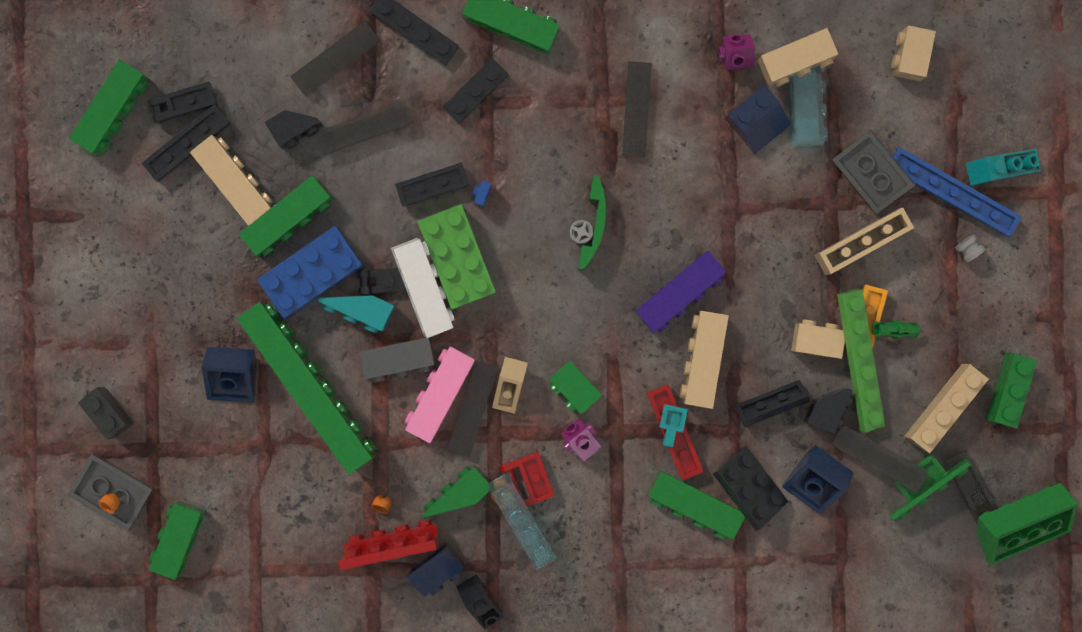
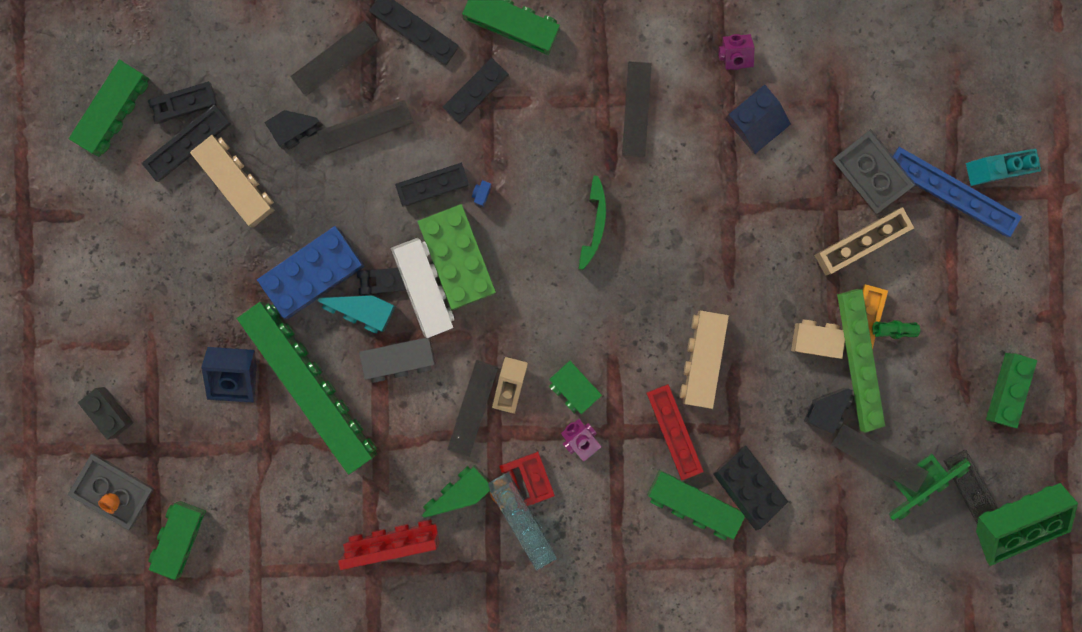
green brick [239,175,333,258] -> none
orange hinge [371,494,392,514] -> none
bright pink brick [404,346,476,443] -> none
dark blue slope [406,543,464,597] -> none
black slope [456,574,504,630] -> none
light grey wheel [570,220,593,245] -> none
dark purple brick [634,251,726,333] -> none
teal plate [659,404,688,448] -> none
black plate [734,380,810,428] -> none
tan brick [757,28,838,87] -> none
dark blue slope [782,445,854,514] -> none
clear light blue brick [789,66,828,149] -> none
tan brick [891,25,936,81] -> none
tan brick [904,364,989,453] -> none
light grey wheel [955,234,986,263] -> none

